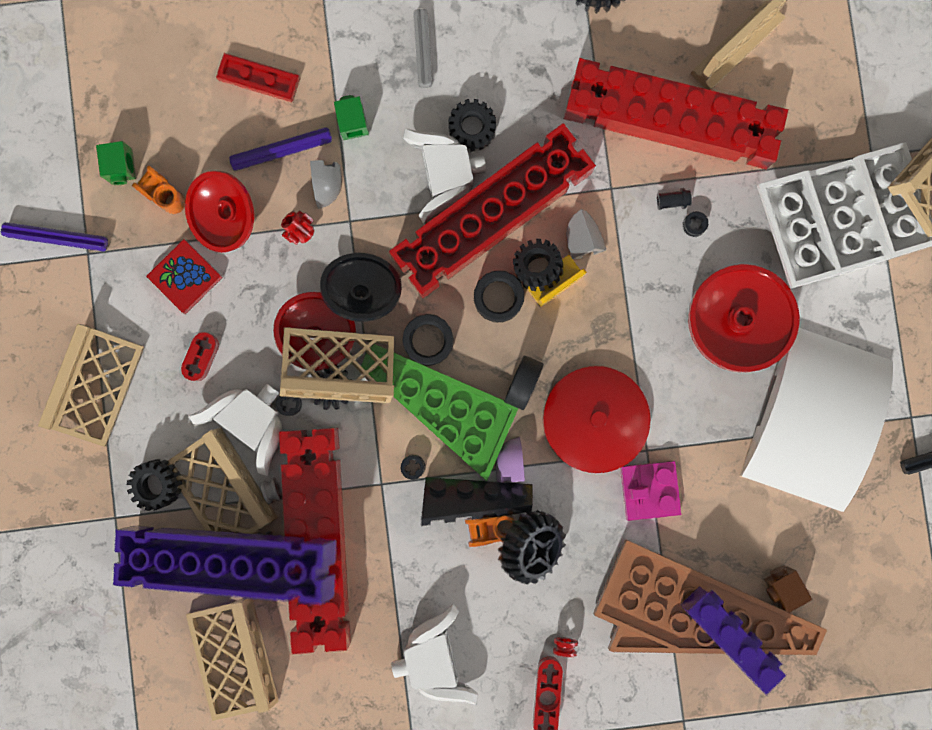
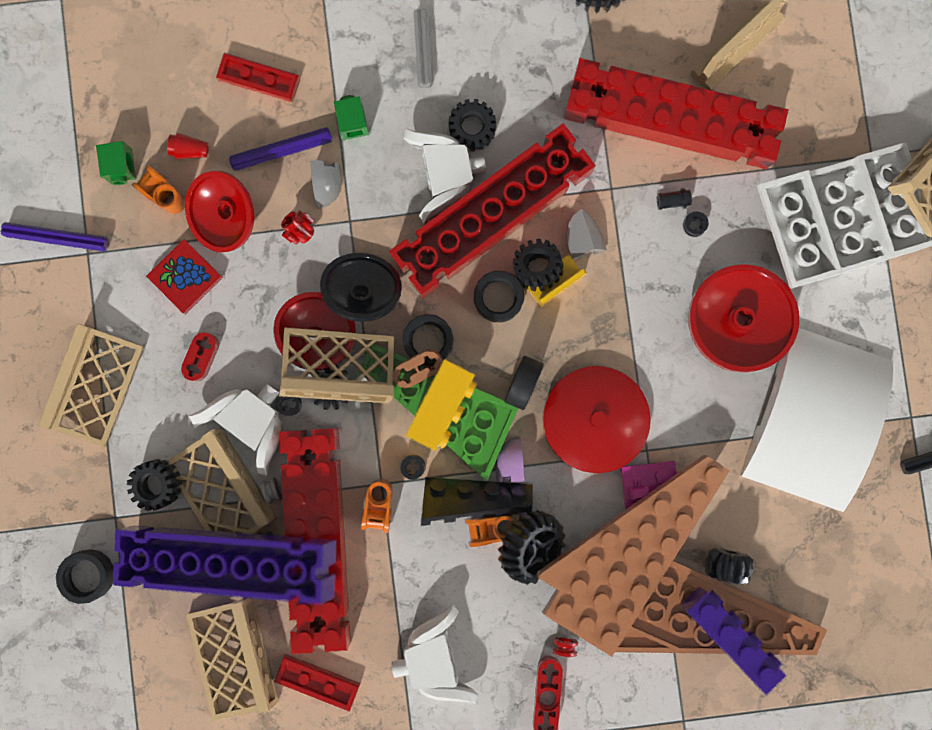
reddish brown brick [764,566,813,613] -> none
none -> black tyre [56,549,114,604]
none -> red cone [167,132,209,159]
none -> red tile [274,654,361,712]
none -> orange piece [361,479,393,533]
none -> nougat beam [393,349,442,388]
none -> yellow brick [405,359,477,451]
none -> nougat wing [536,455,730,657]
none -> black gear [705,548,754,584]

